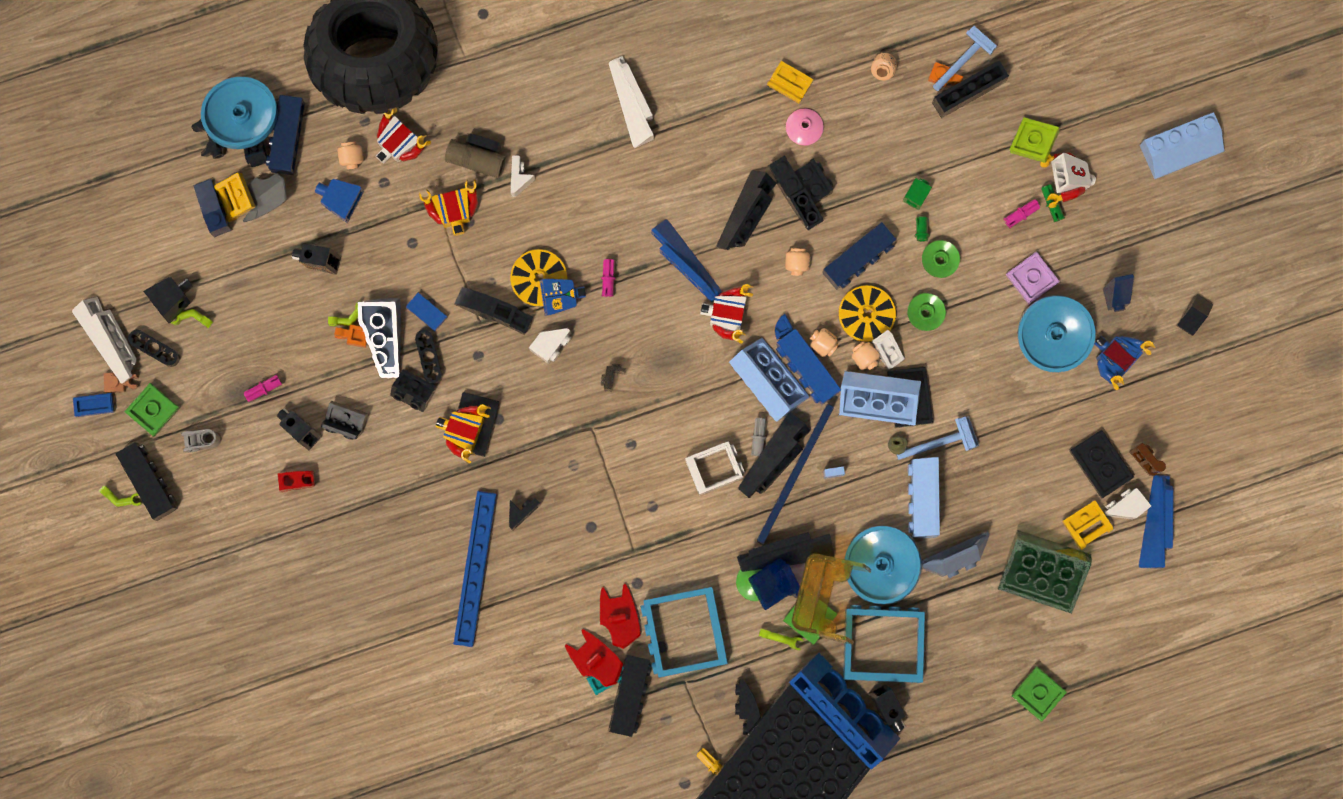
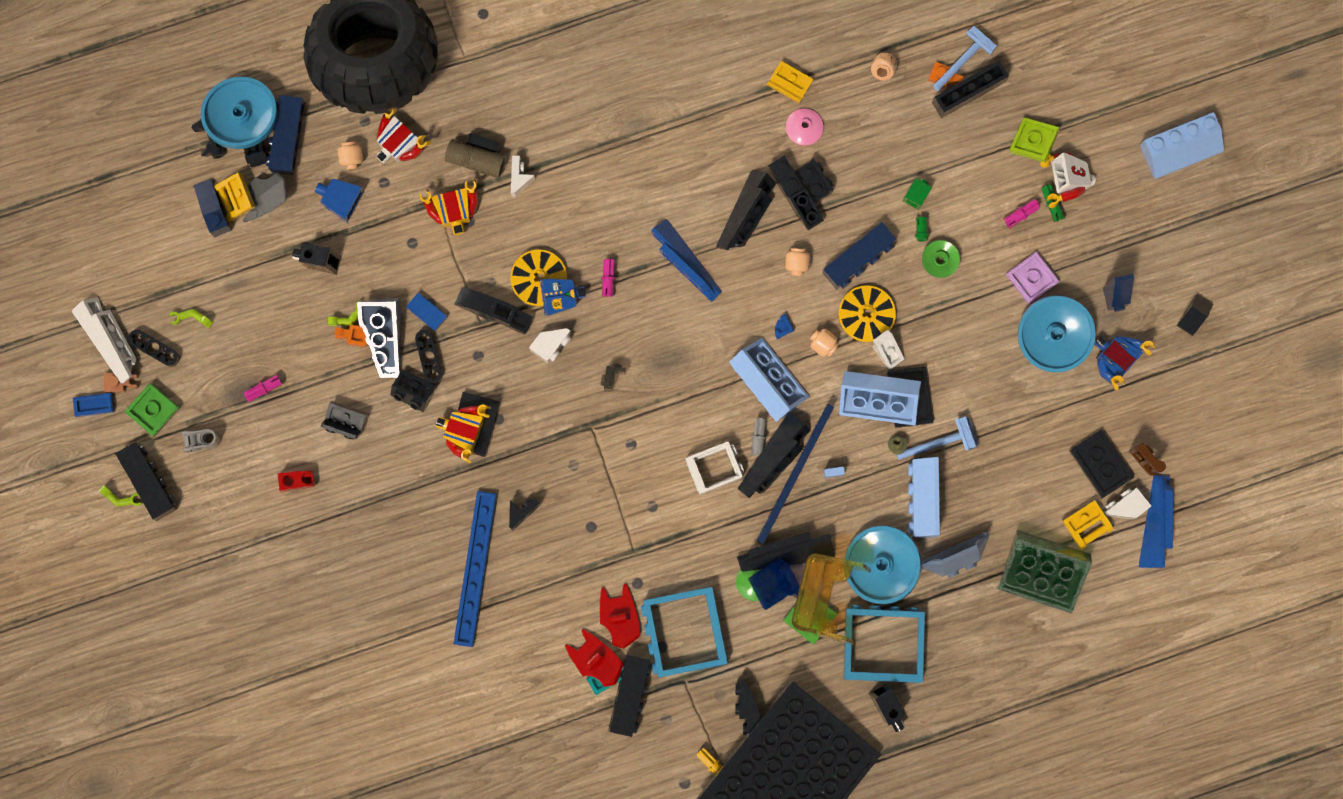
black torso [143,277,193,324] -> none
black torso [277,408,322,451] -> none
white wedge [609,56,654,148] -> none
torso [700,284,753,344] -> none
lime arm [759,629,803,650] -> none
blue brick [776,329,841,406] -> none
blue fence [789,653,900,770] -> none
light nougat head [852,341,880,370] -> none
bright green dish [907,293,946,331] -> none
bright green plate [1011,666,1067,722] -> none

